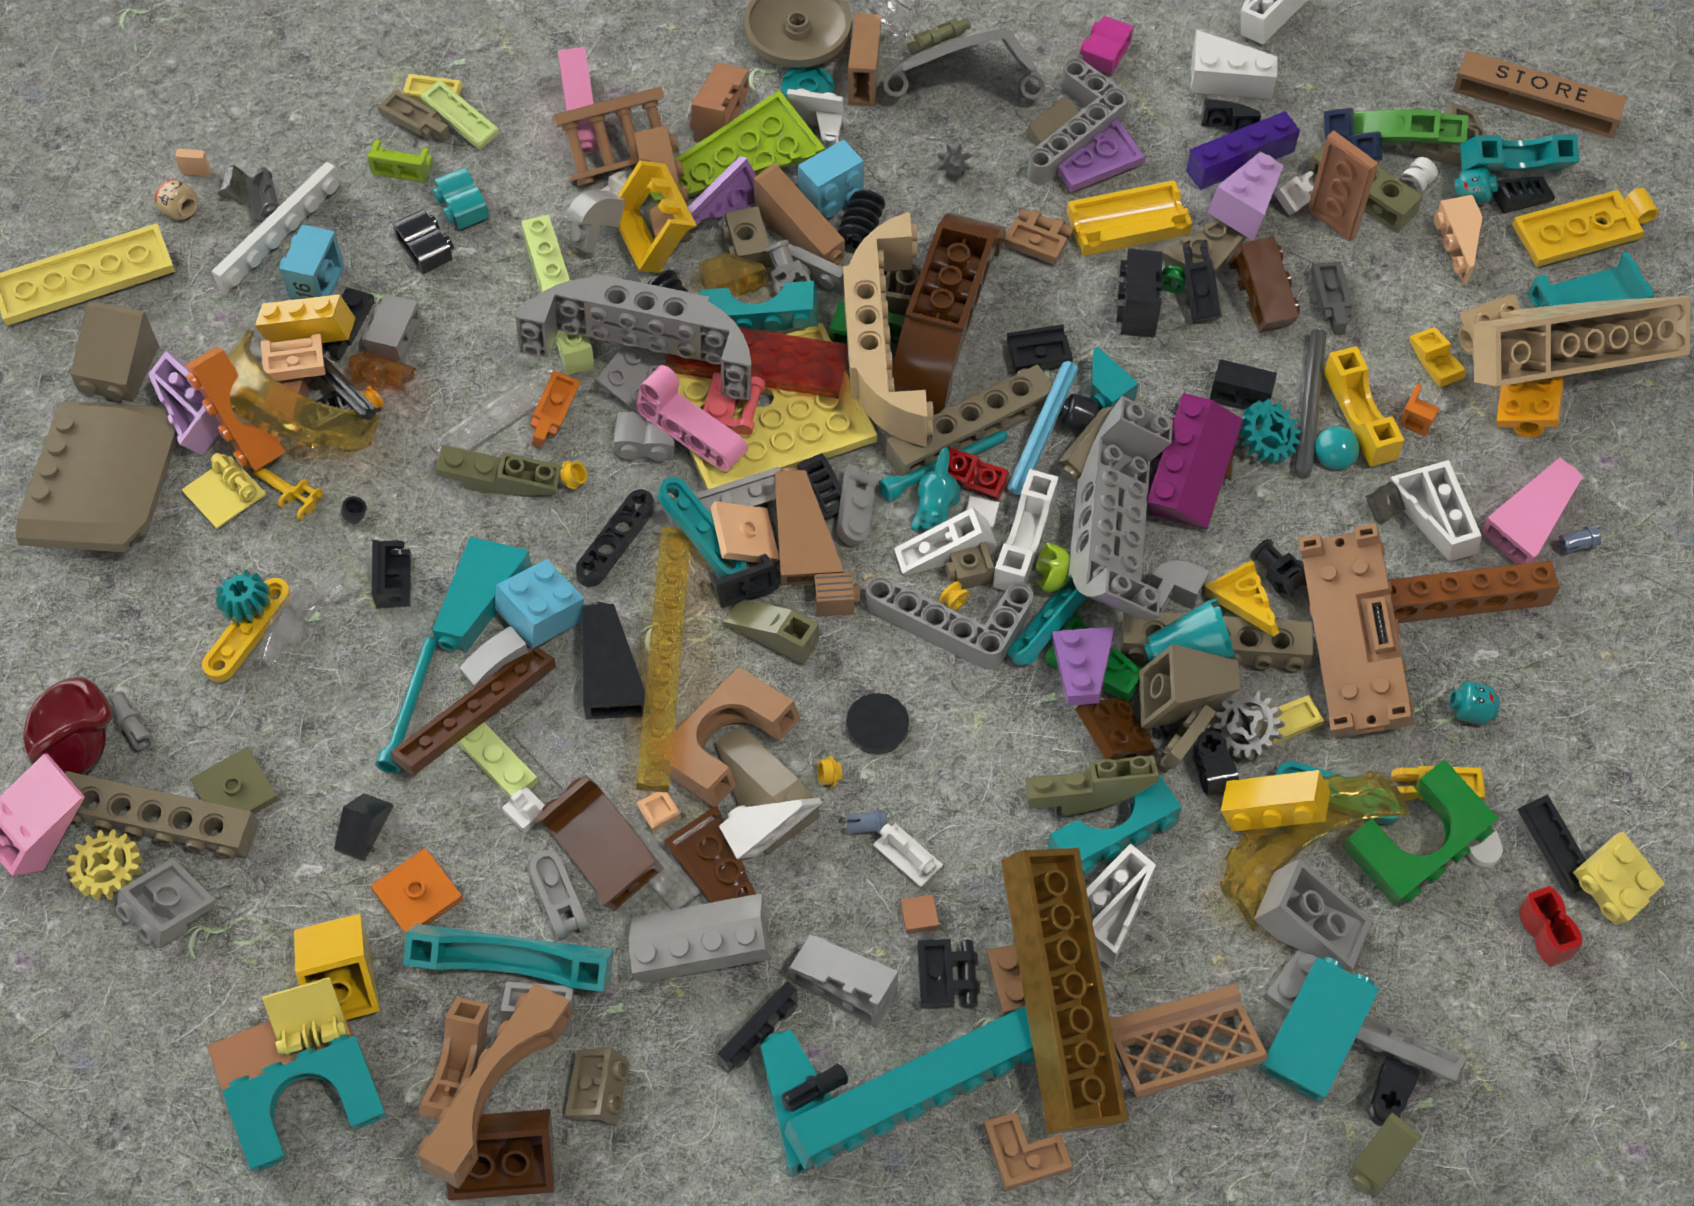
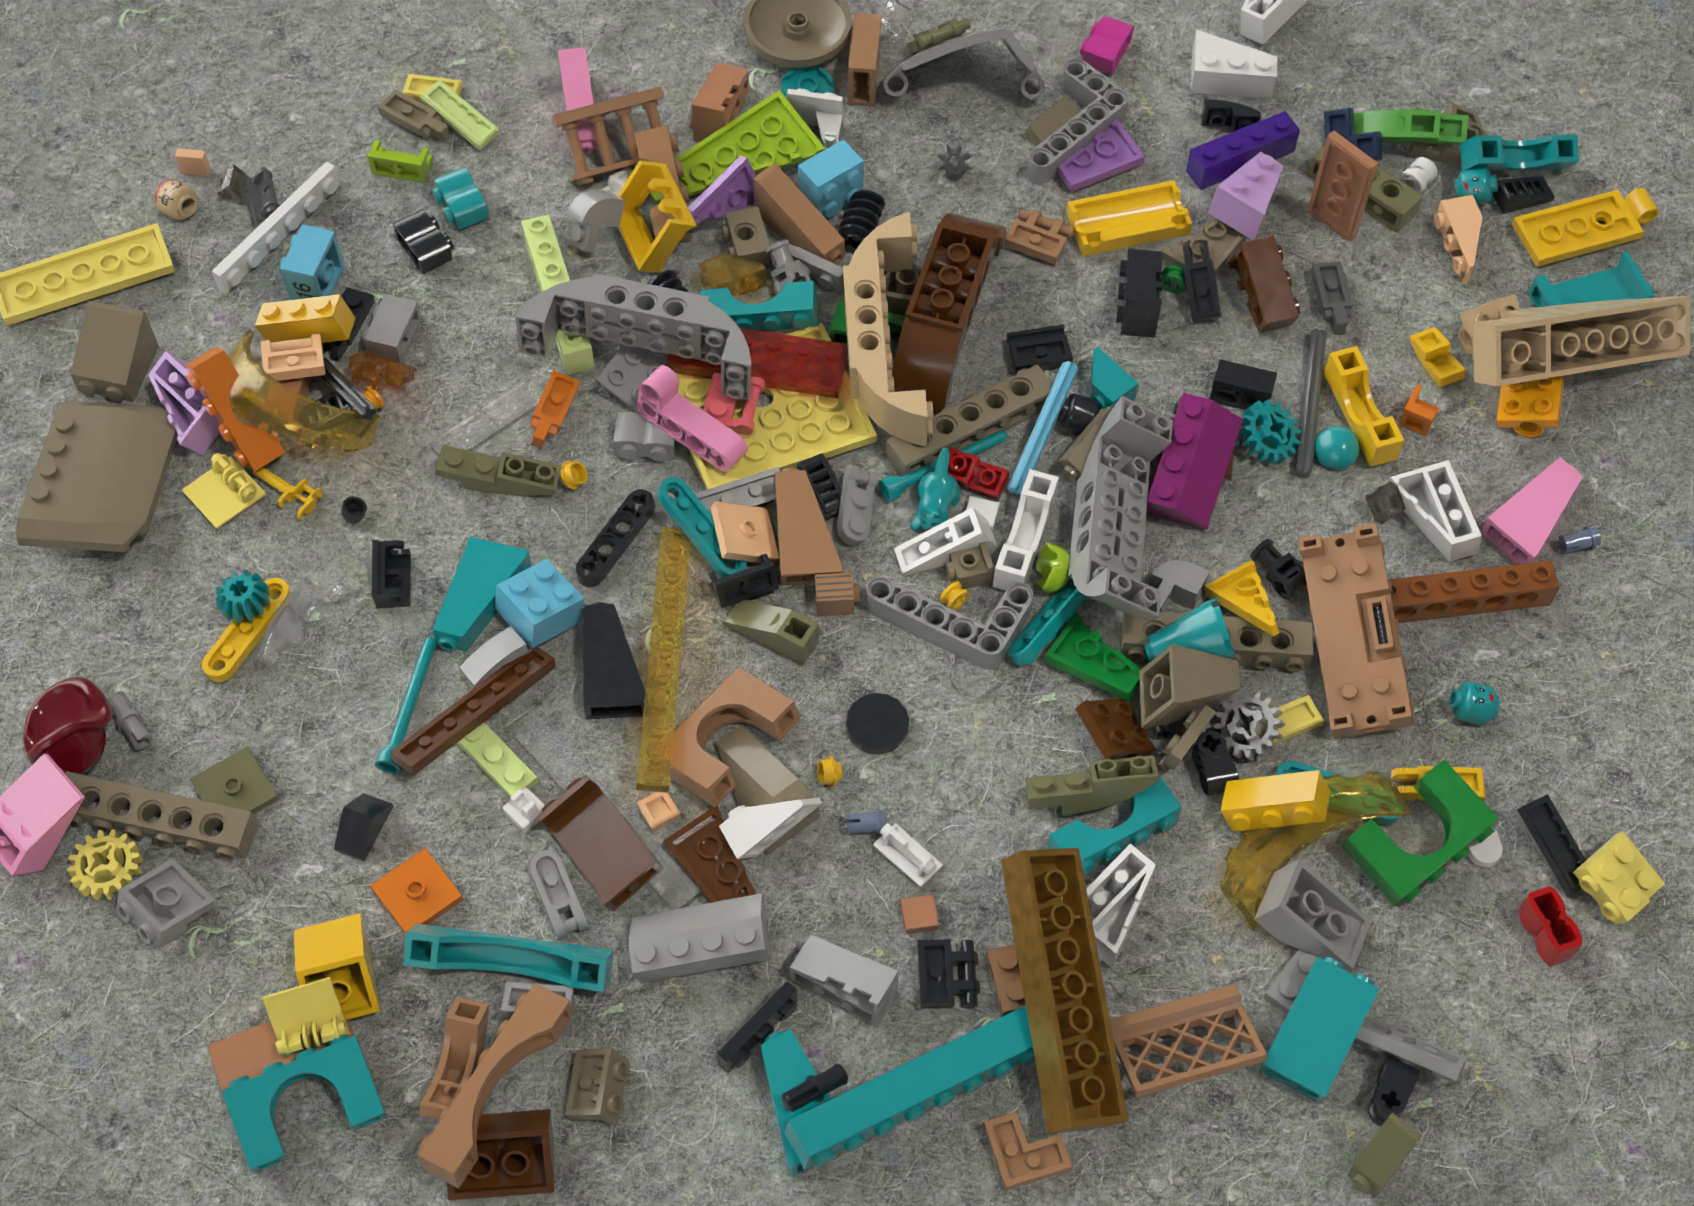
medium lavender wing [1052,626,1115,706] -> none
white plate [1274,171,1314,216] -> none
medium nougat brick [1452,50,1627,139] -> none

